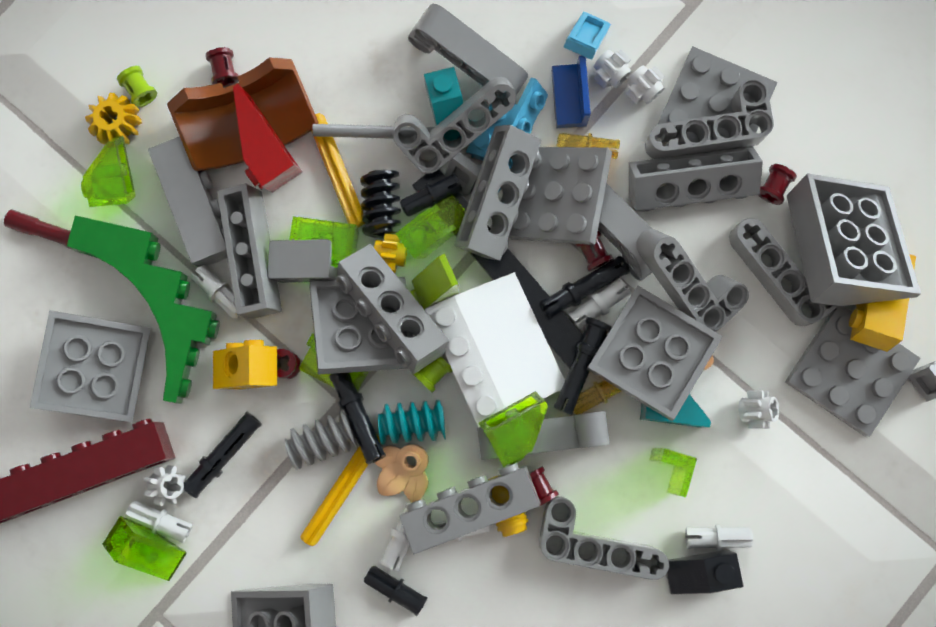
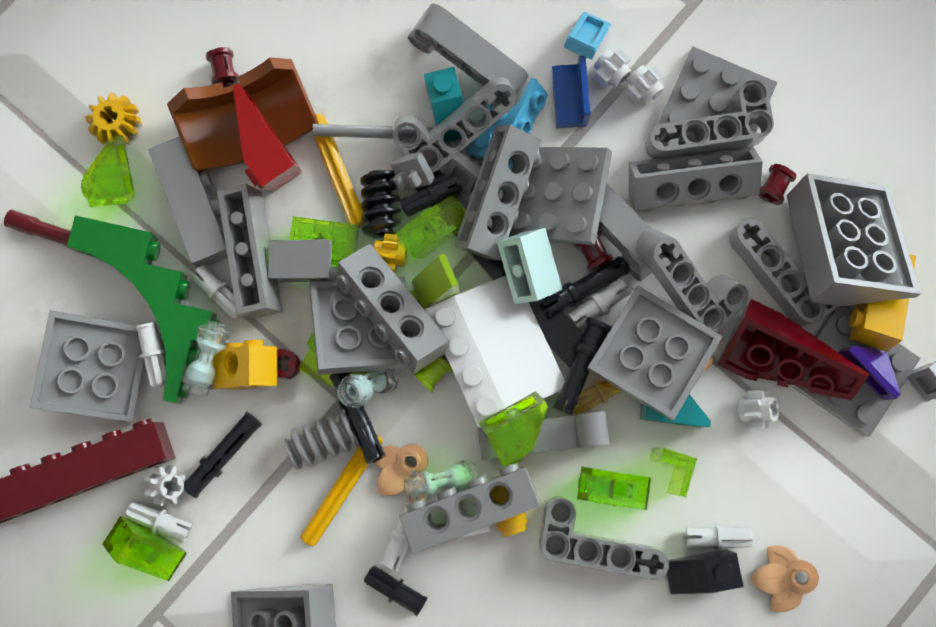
lime bush [117,66,157,108] -> none
teal piece [378,400,446,445] -> none
dark red bush [529,466,559,509] -> none
clear yellow axle [556,133,620,159] -> none
none -> white axle [135,322,166,387]
none -> clear piece [181,321,231,396]
none -> clear piece [337,369,399,408]
none -> light grey tile [390,152,435,191]
none -> clear piece [404,460,479,502]
none -> light aqua brick [497,228,562,304]
none -> clear neon green slope [577,466,651,510]
none -> dark red wedge [717,299,869,401]
none -> light nougat plate [750,545,819,612]
none -> dark purple slope [838,346,901,400]

